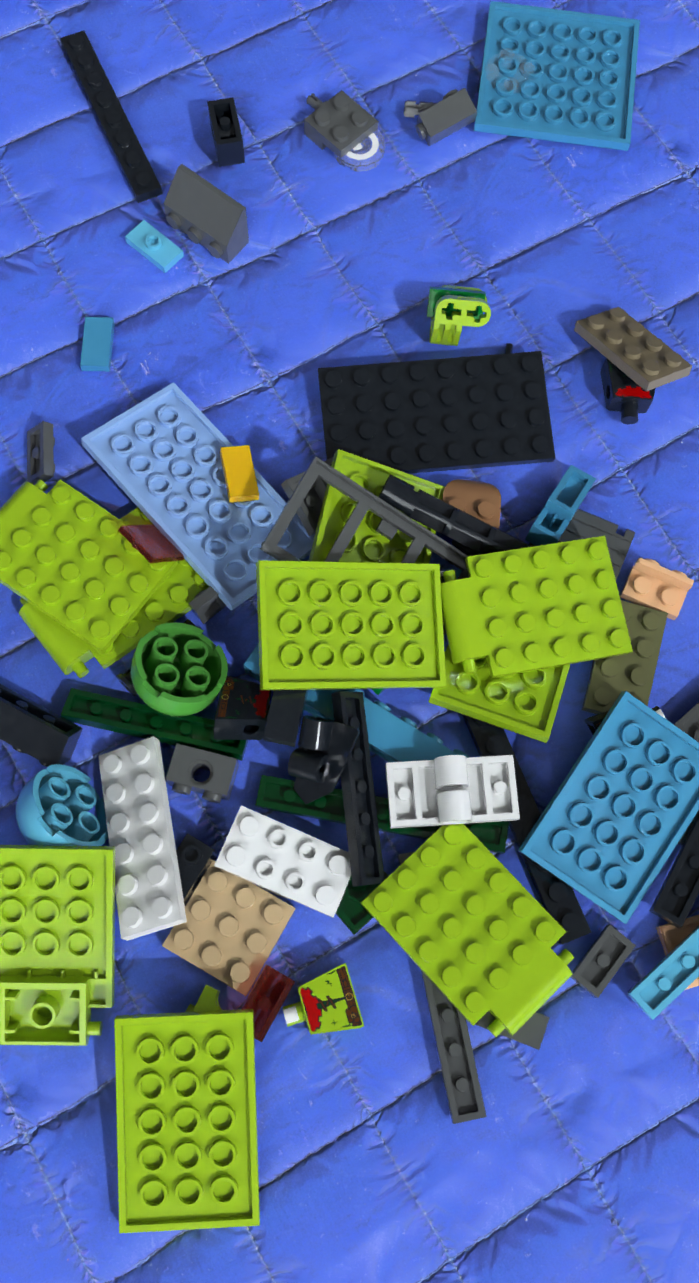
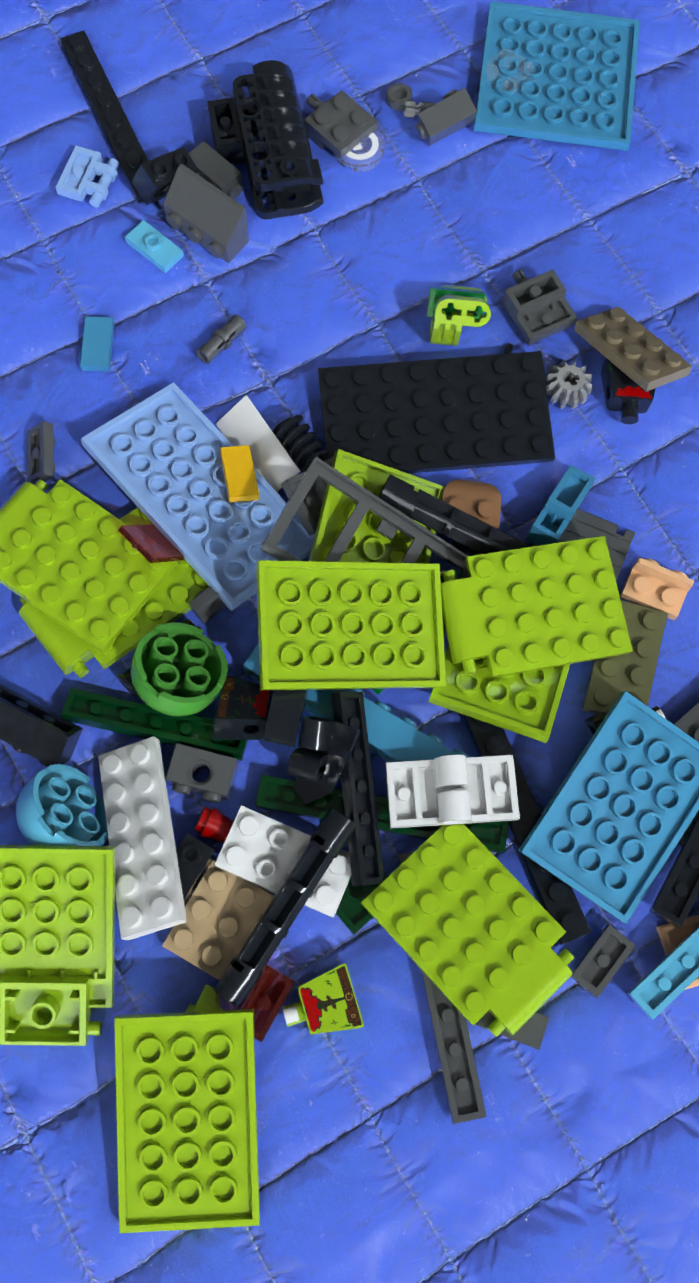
none -> light blue plate [55,146,119,208]
none -> black brick [132,147,199,205]
none -> dark grey brick [188,141,243,199]
none -> red cone [194,807,234,842]
none -> dark grey pin [196,315,246,364]
none -> black piece [214,807,358,1007]
none -> white sticker [216,395,300,492]
none -> black piece [233,60,324,219]
none -> black piece [272,415,330,473]
none -> dark grey tile [386,83,412,111]
none -> dark grey plate [502,269,578,345]
none -> light grey gear [545,360,593,410]

